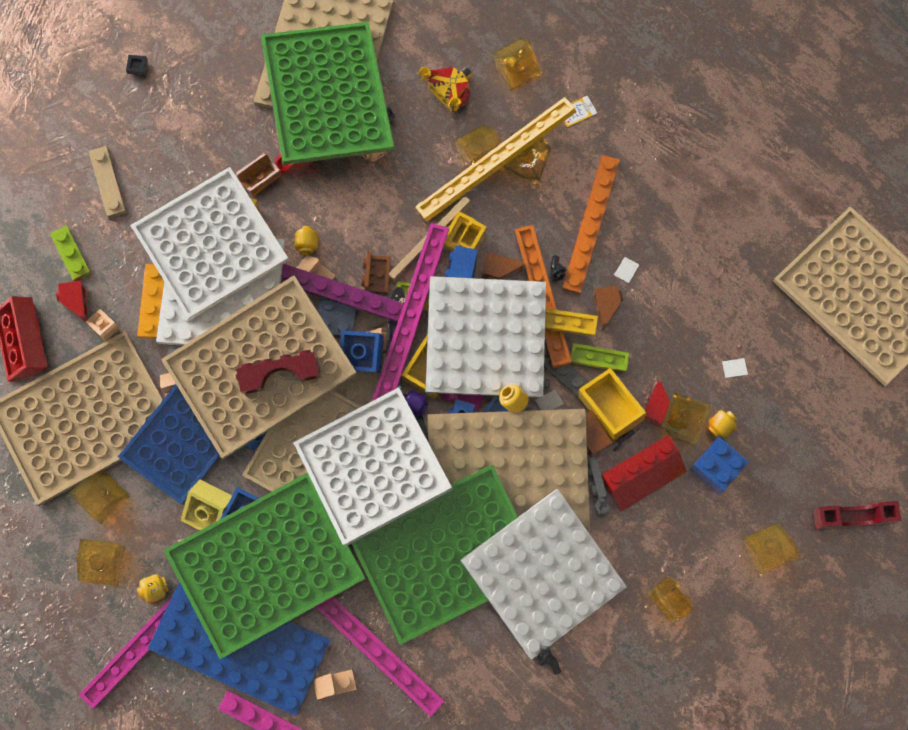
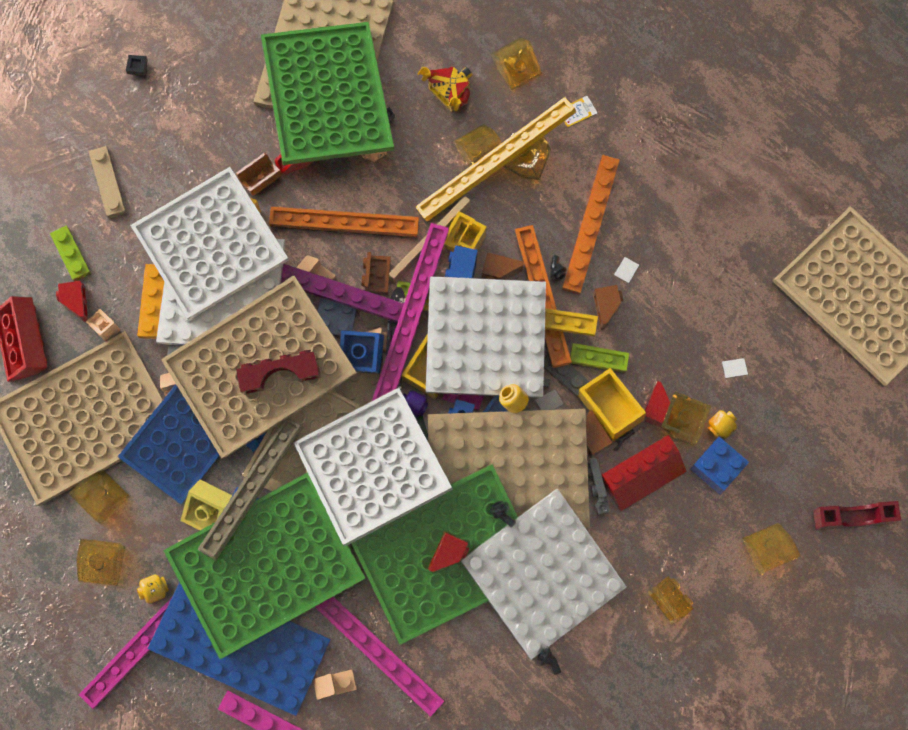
yellow head [294,226,319,255] -> none
none -> dark tan tile [198,418,303,561]
none -> orange plate [269,207,419,237]
none -> red slope [428,531,469,572]
none -> black plate [490,501,516,528]

